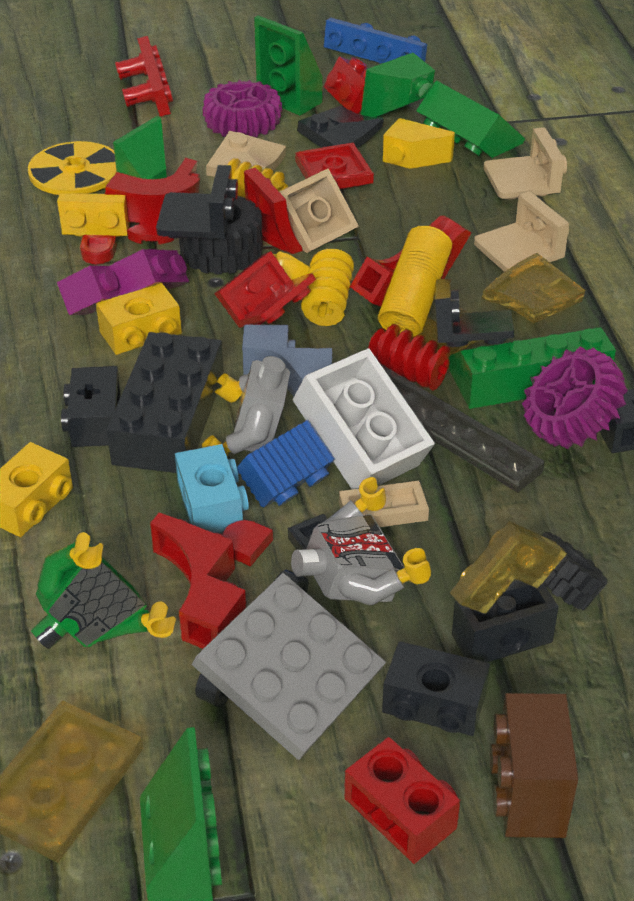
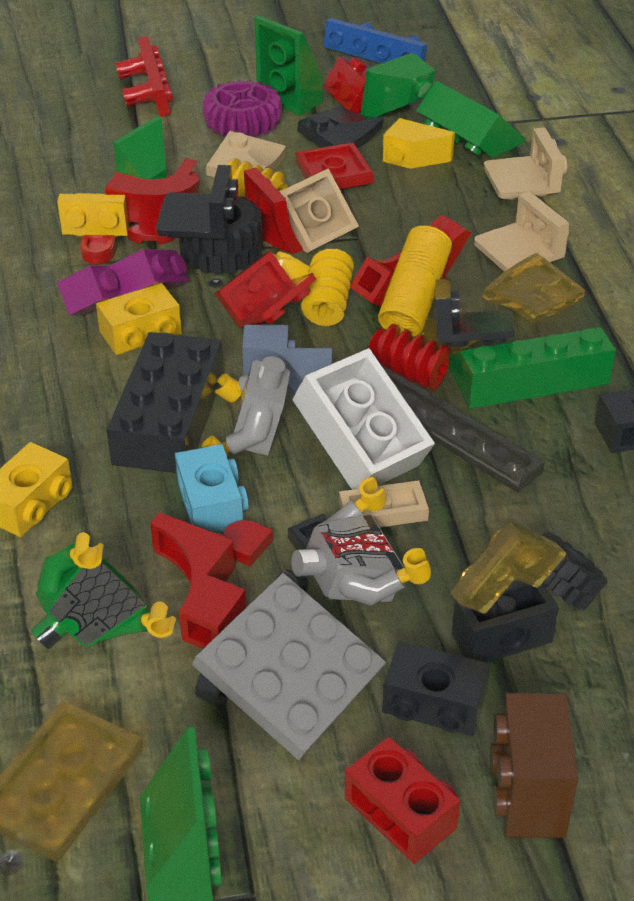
yellow piece [28,141,116,195] -> none
black brick [61,366,121,447] -> none
blue brick [237,420,335,508] -> none
magenta gear [522,346,628,449] -> none

